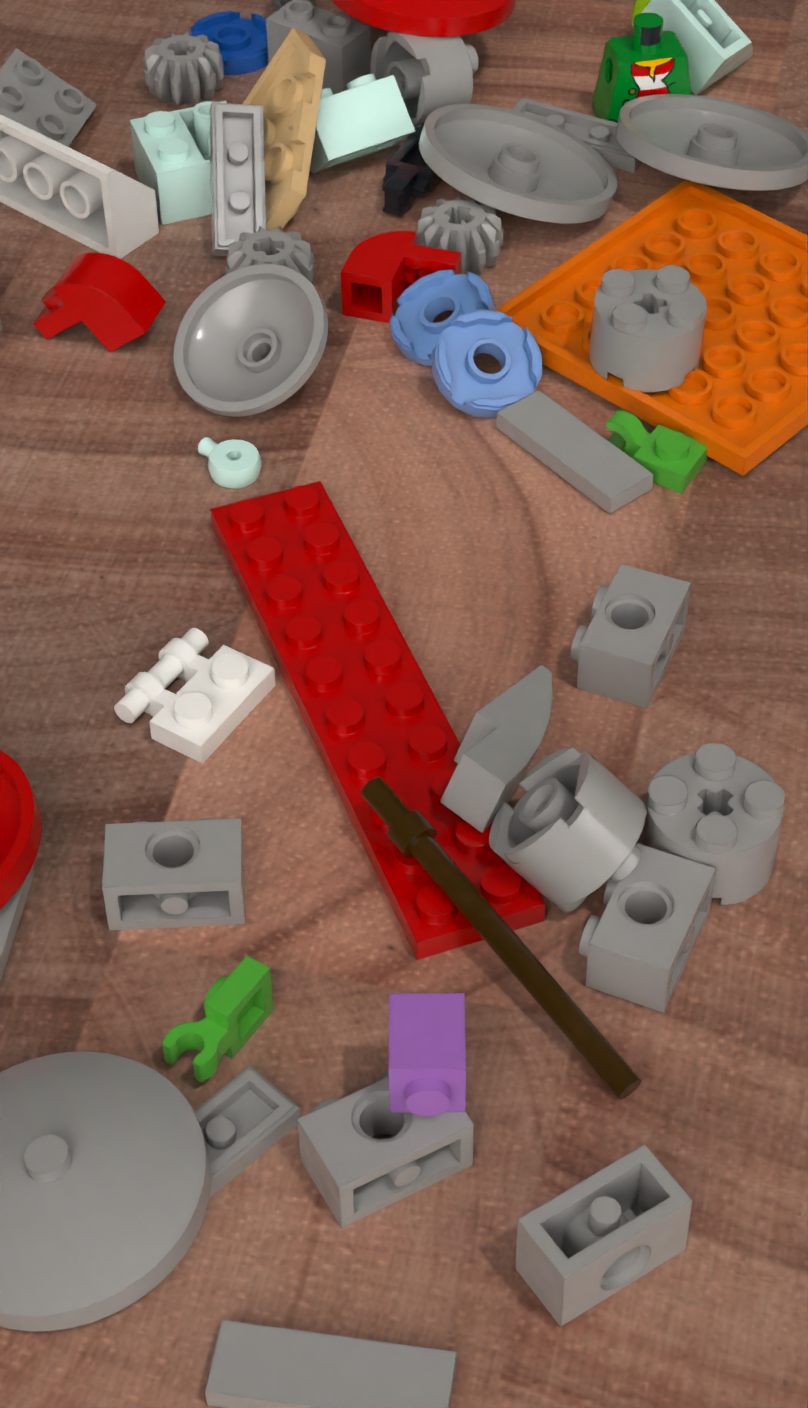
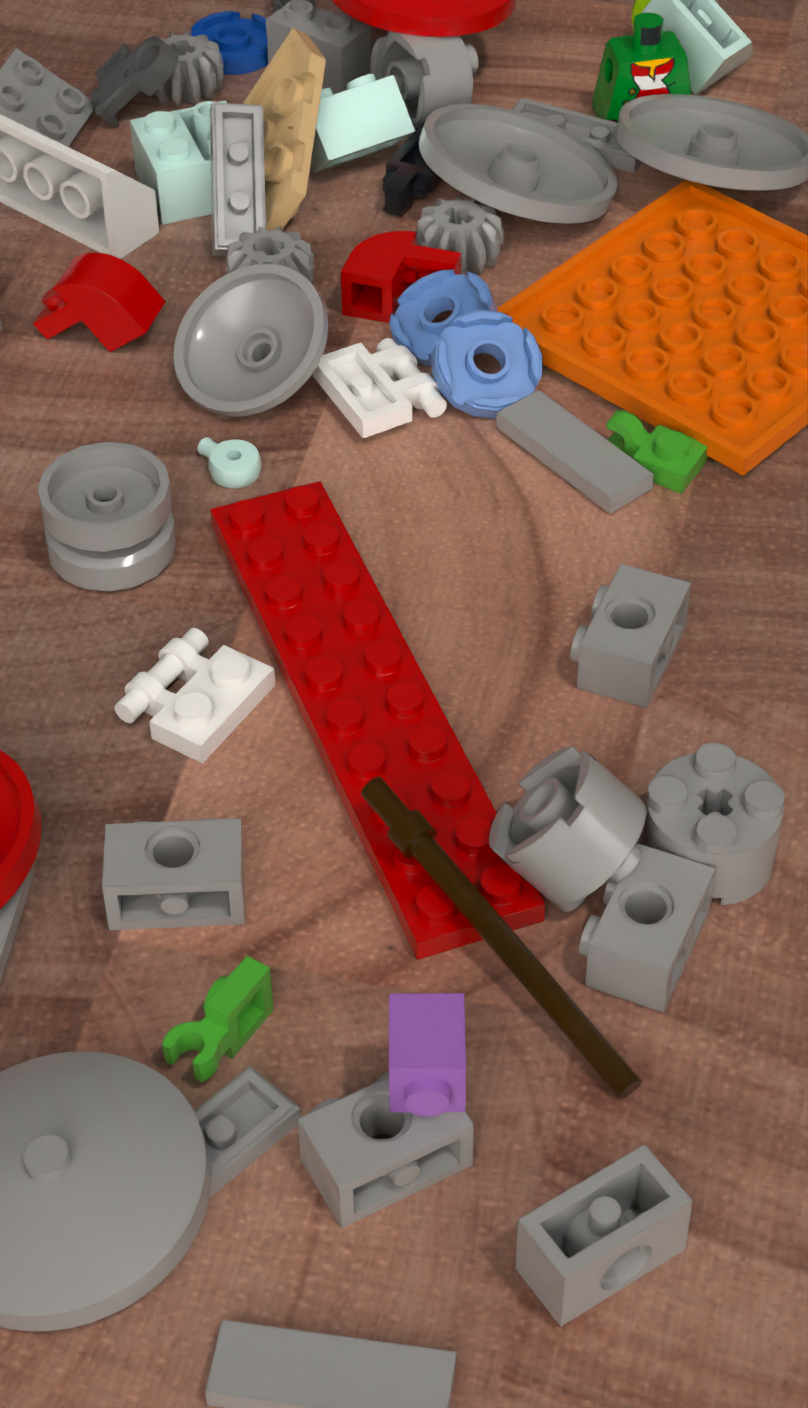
light grey slope [440,665,553,833] -> none
light grey brick [589,265,707,392] -> none
none -> light grey wheel [37,442,177,592]
none -> dark grey piece [91,36,178,128]
none -> white plate [313,338,447,438]

